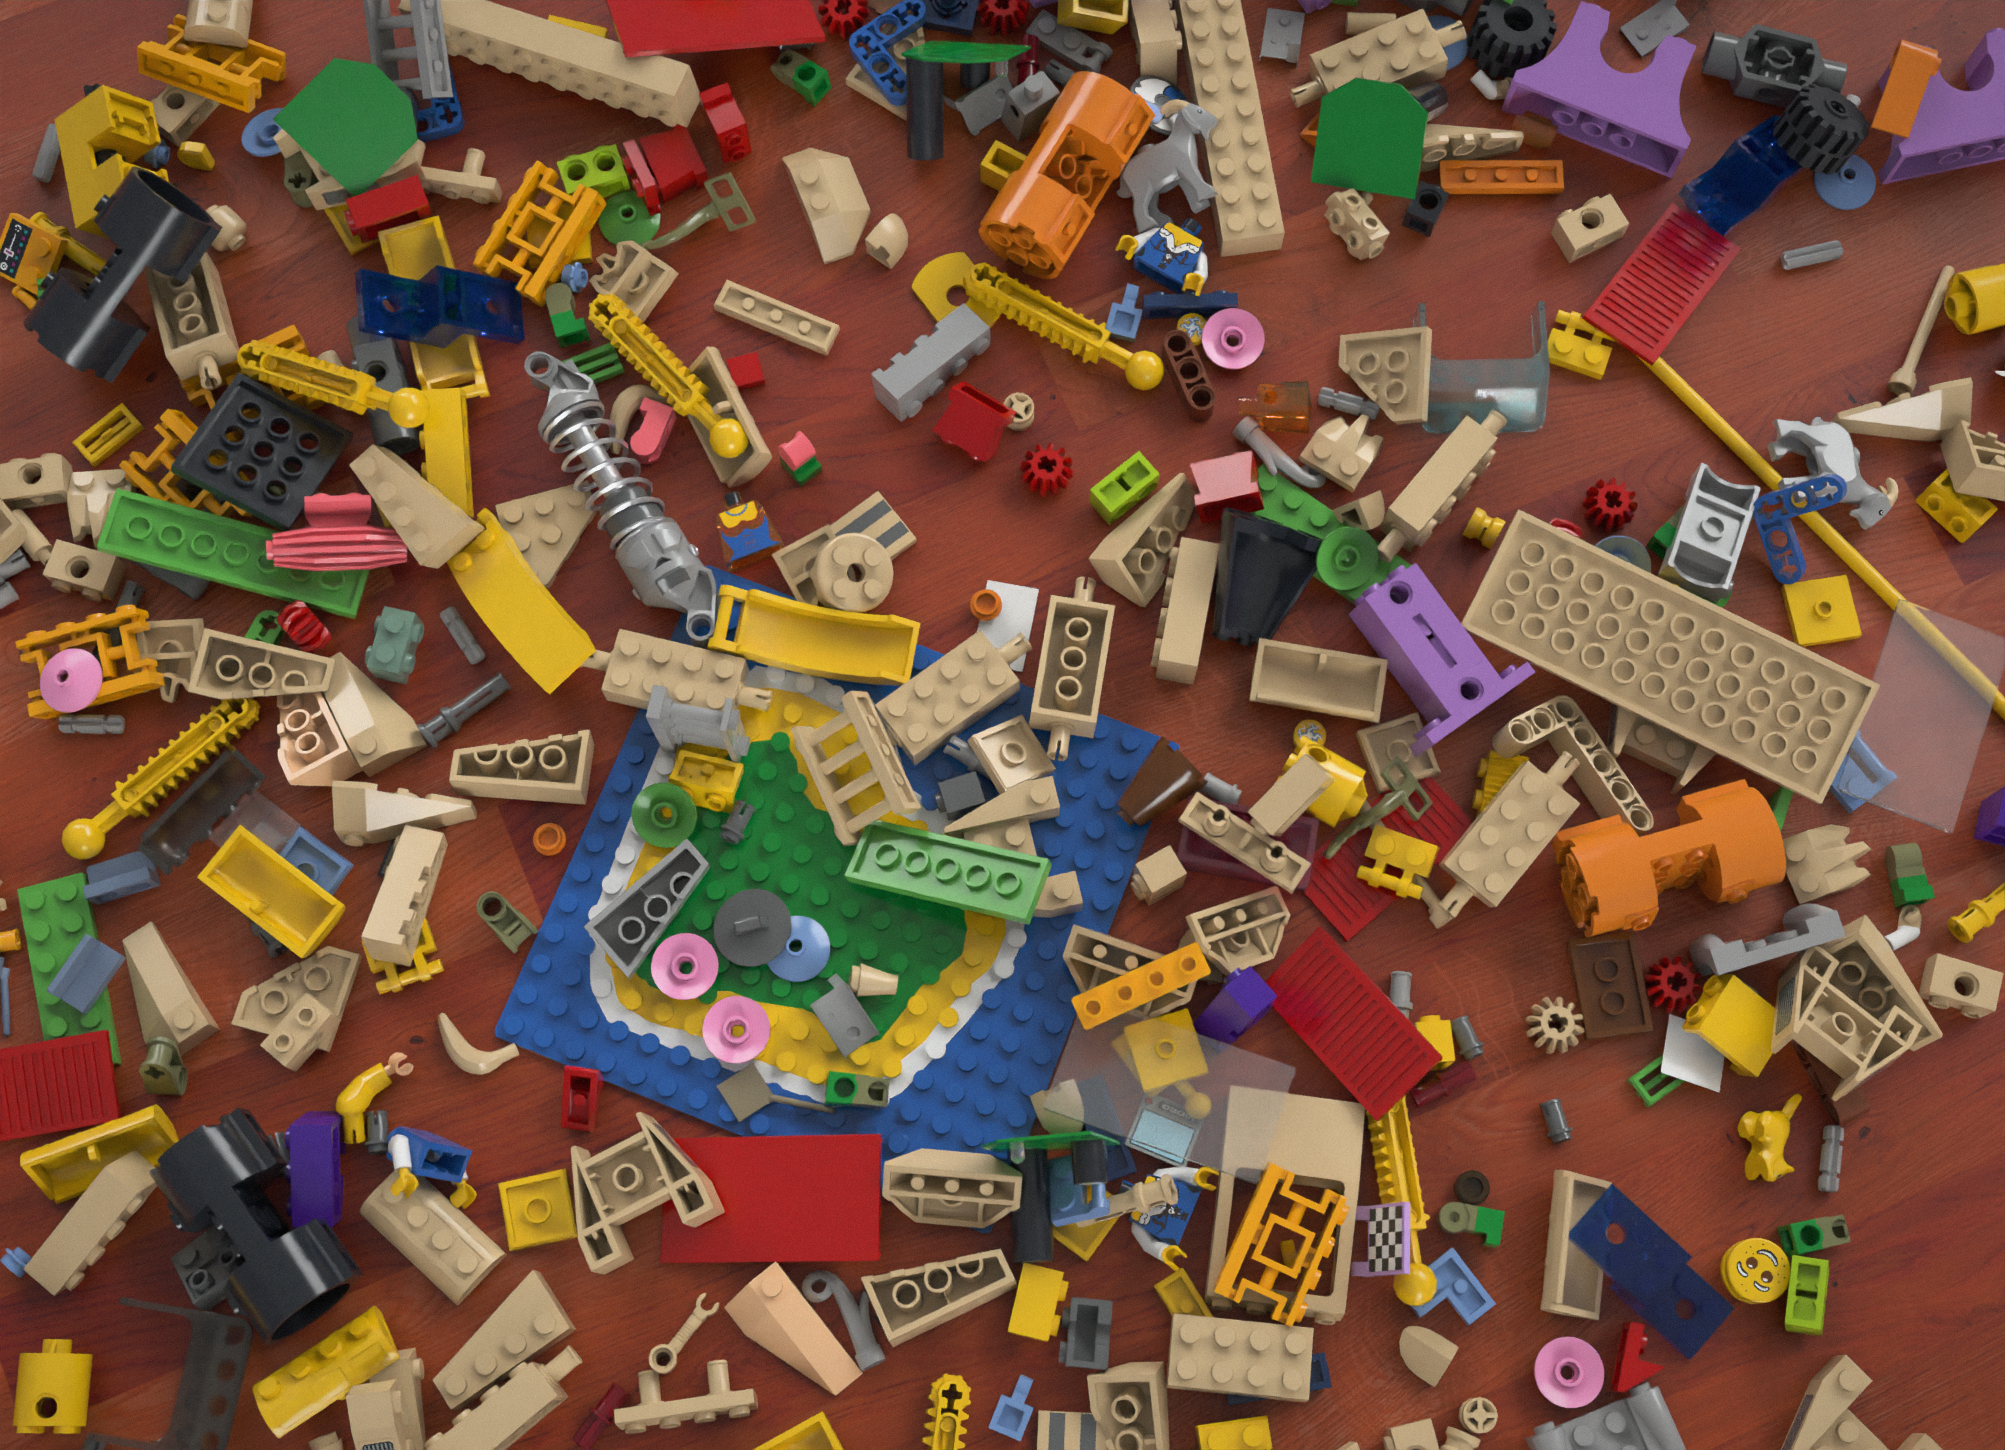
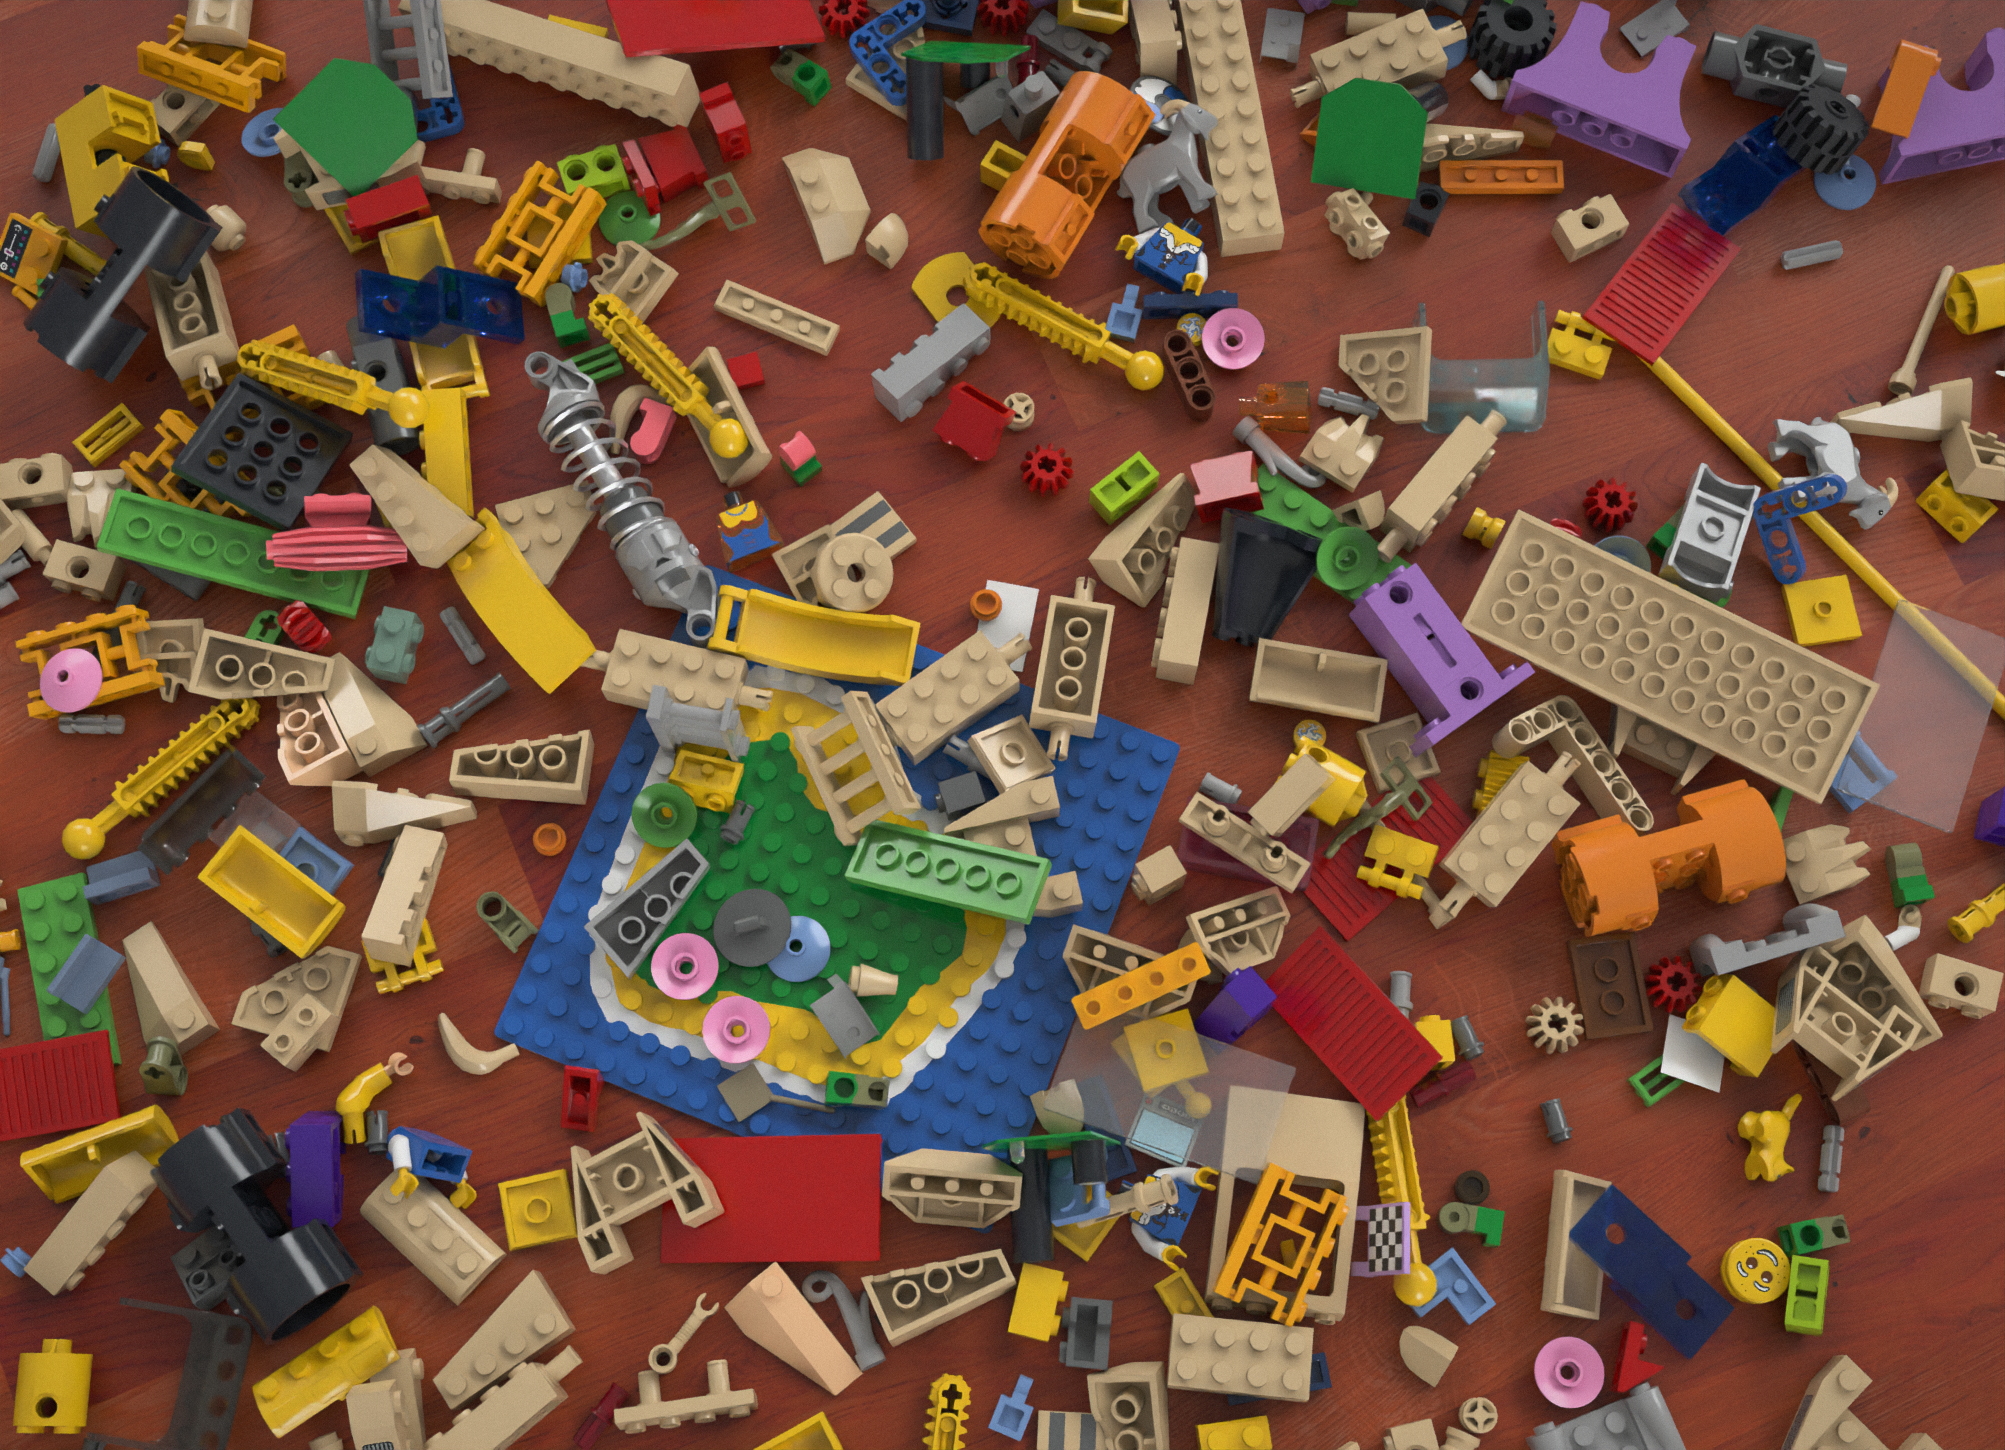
reddish brown cone [1117,736,1208,827] -> none

